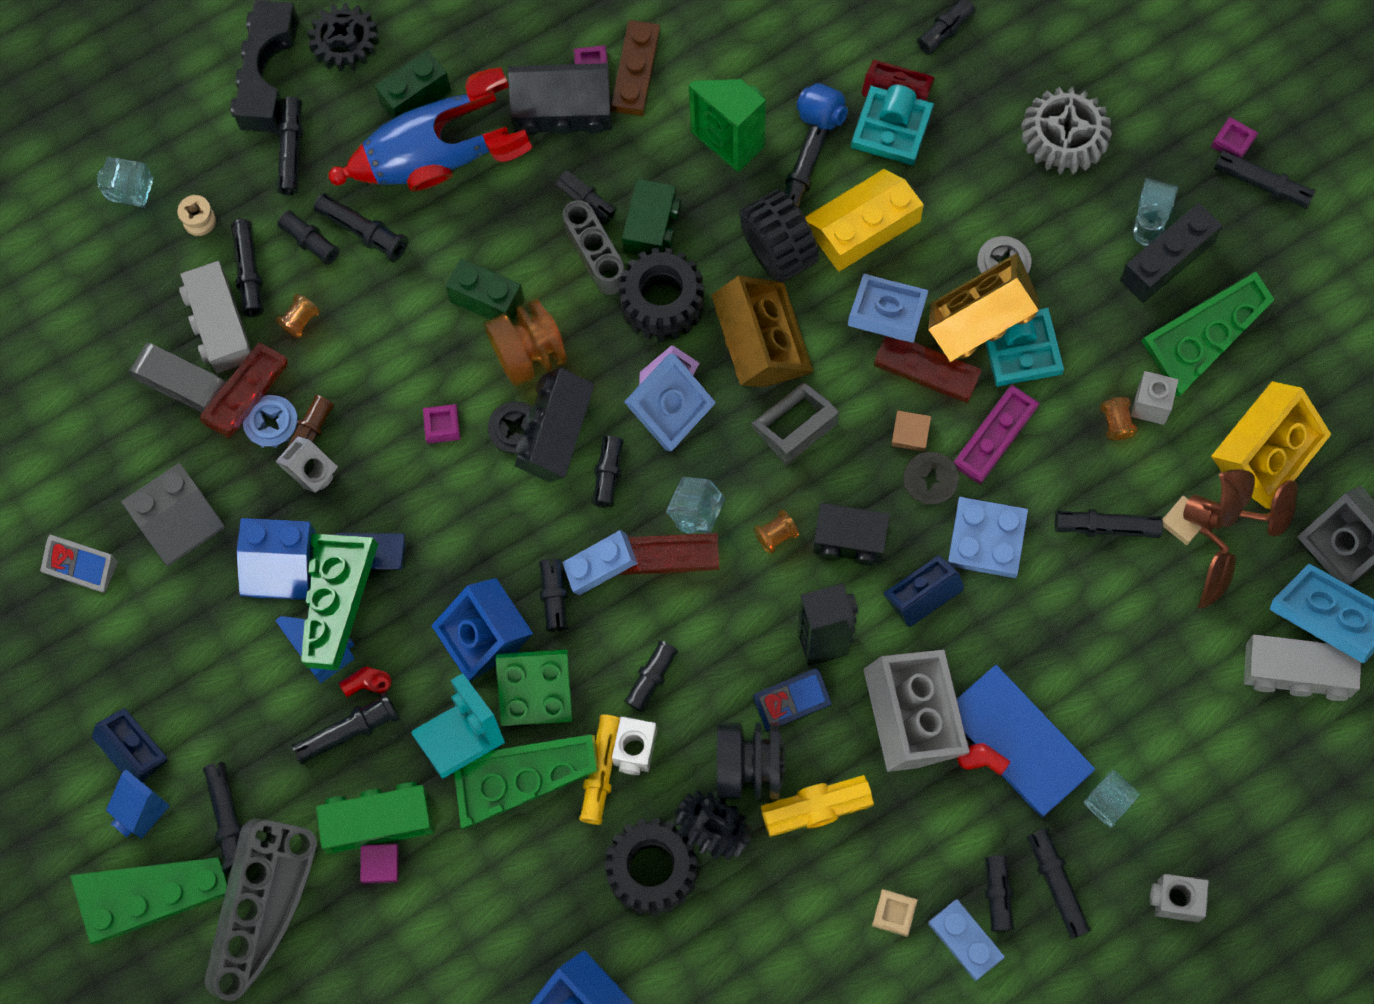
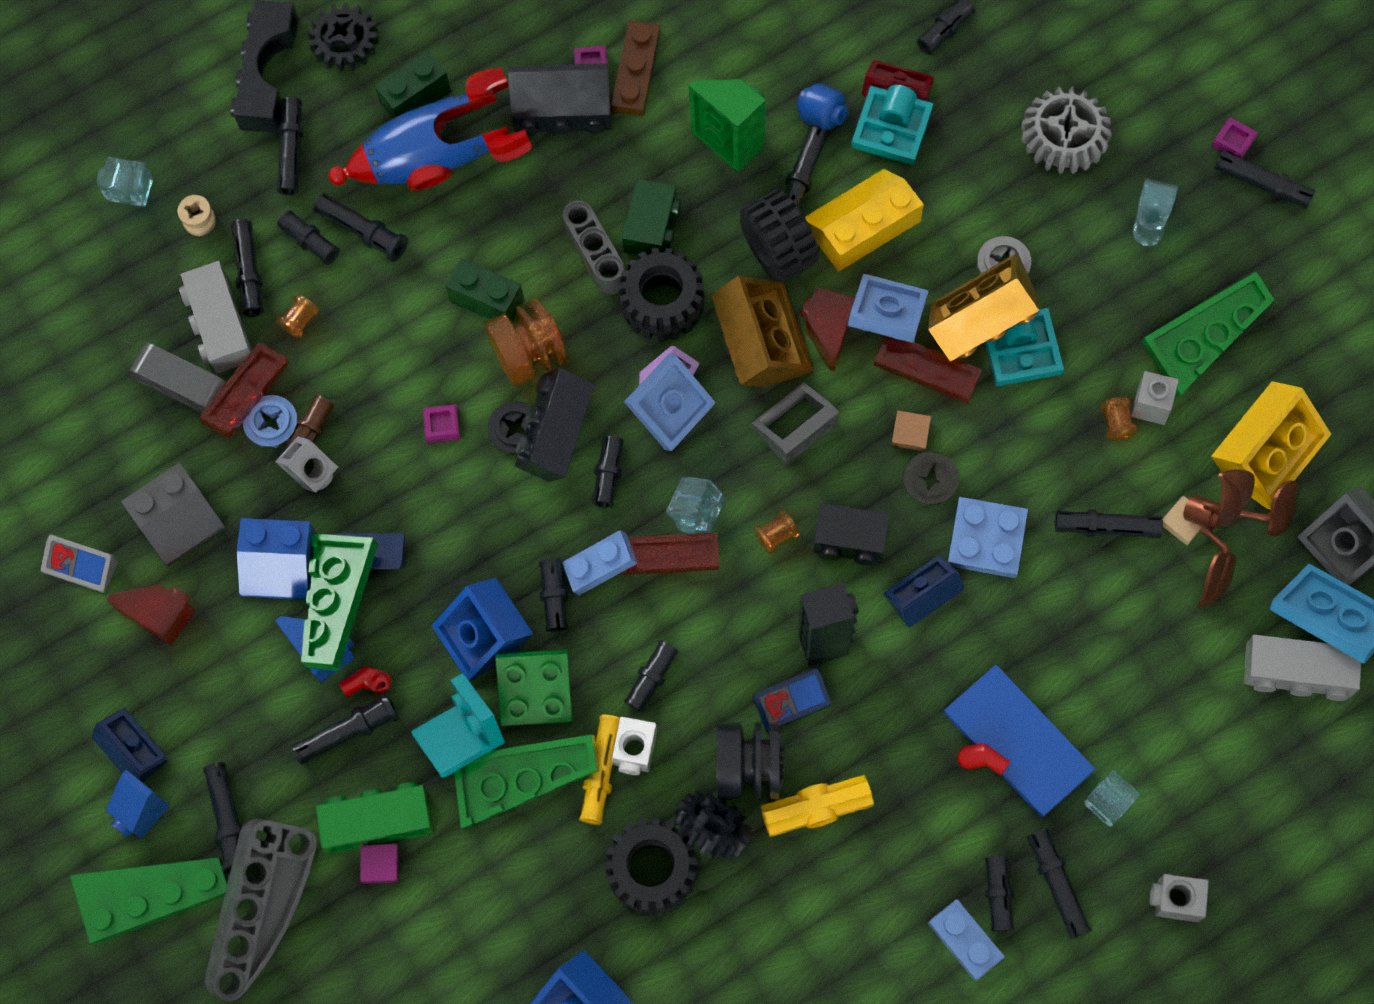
black axle [556,170,617,225] -> none
light grey slope [863,650,969,772] -> none
tan tile [872,889,917,937] -> none
magenta tile [952,384,1040,485] -> none
black brick [1120,202,1223,303] -> none
none -> clear red slope [106,584,195,645]
none -> clear red slope [801,287,855,371]

